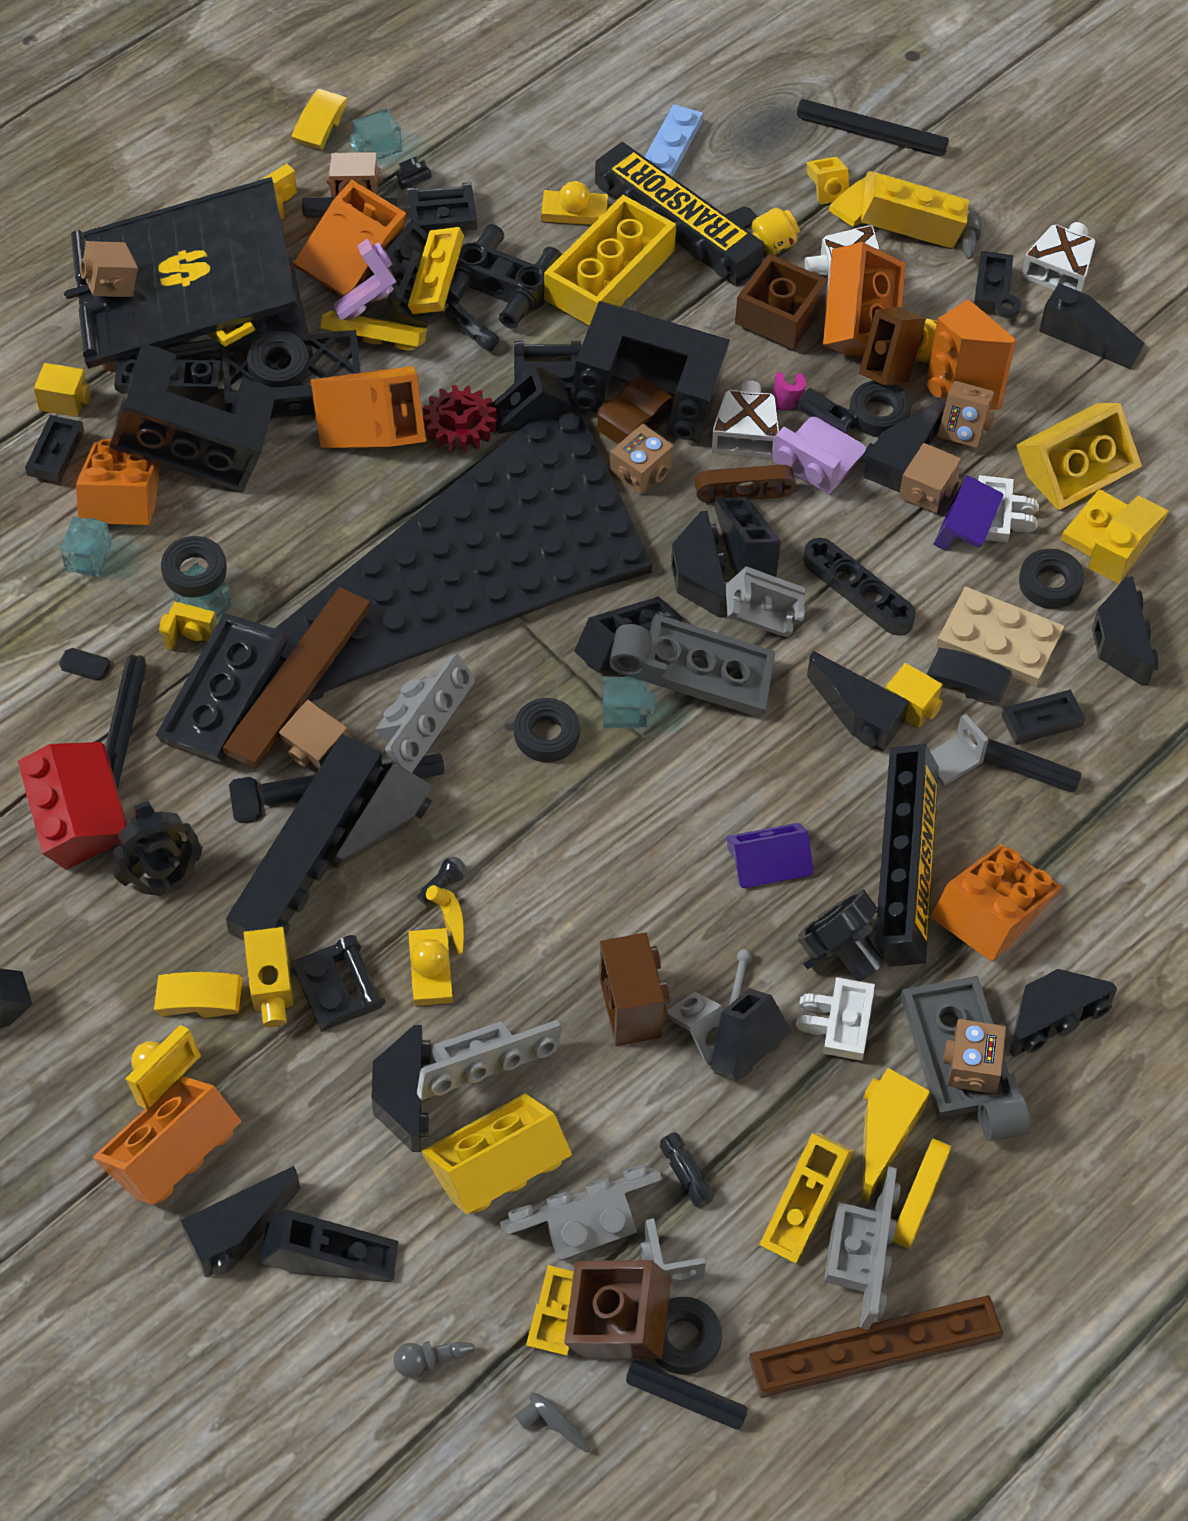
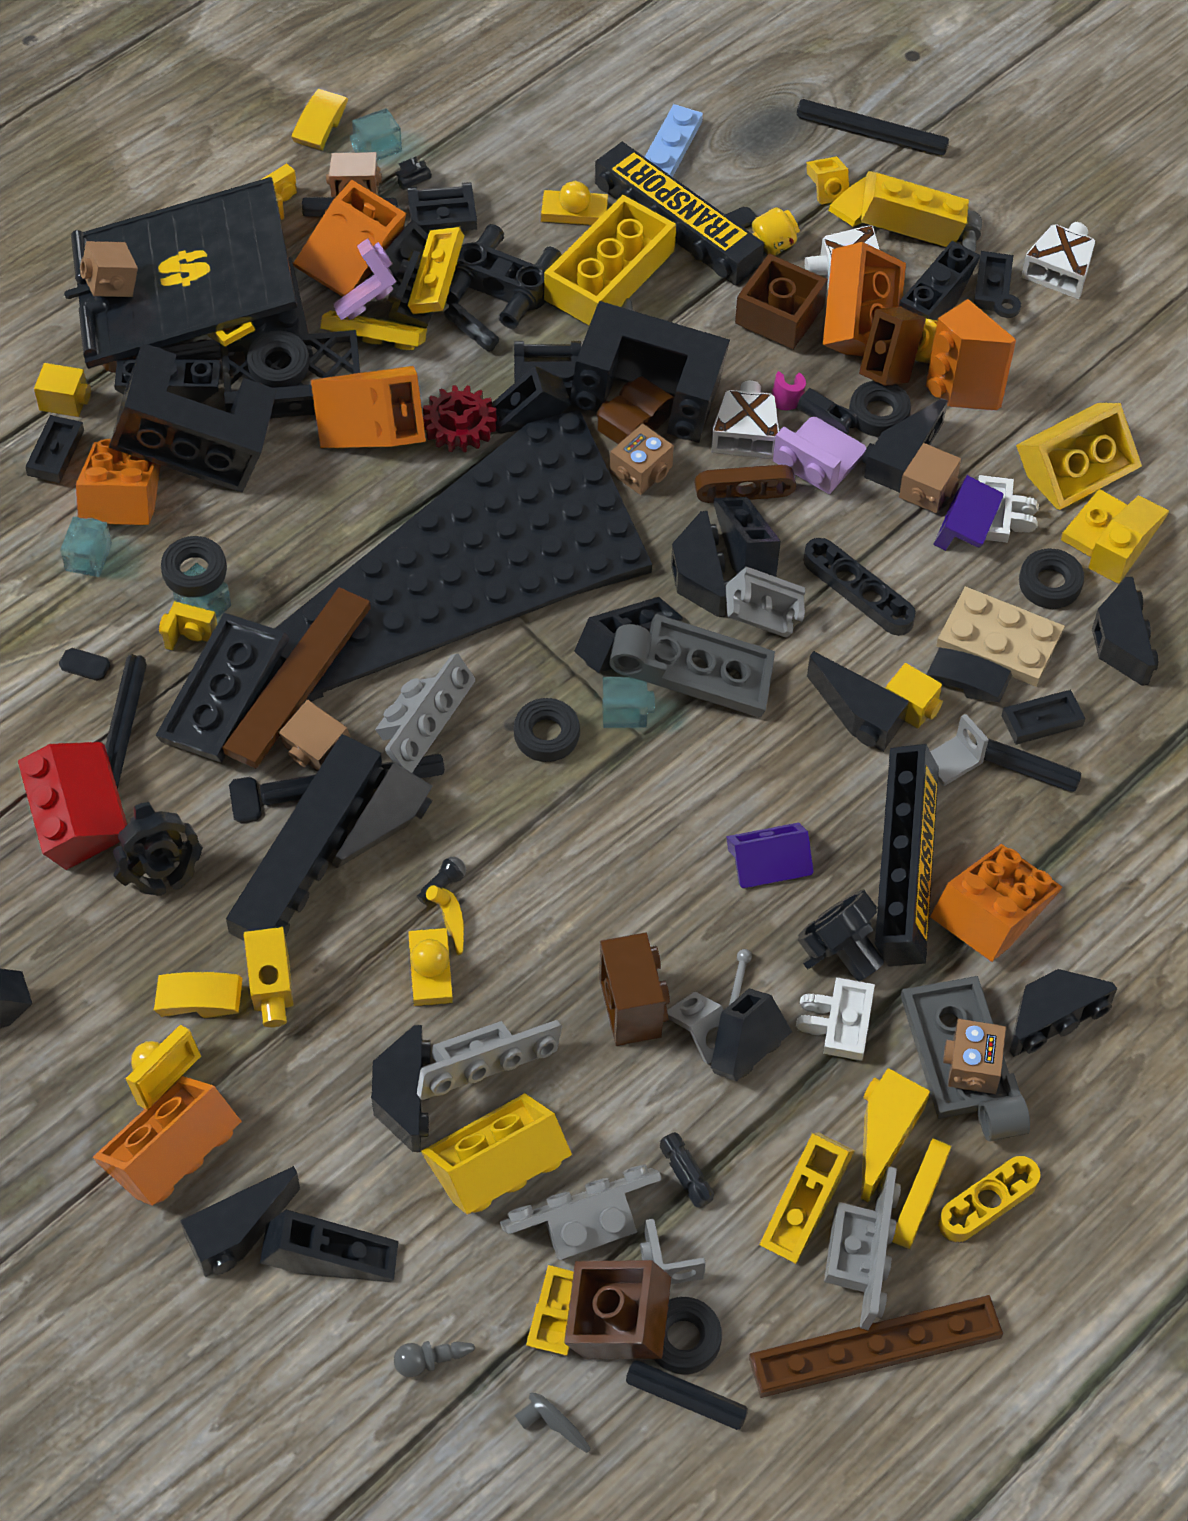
black plate [291,935,386,1032] -> none
medium nougat head [937,381,995,448] -> none
black slope [1039,283,1145,369] -> none
none -> black slope [899,241,980,321]
none -> yellow beam [939,1156,1040,1242]

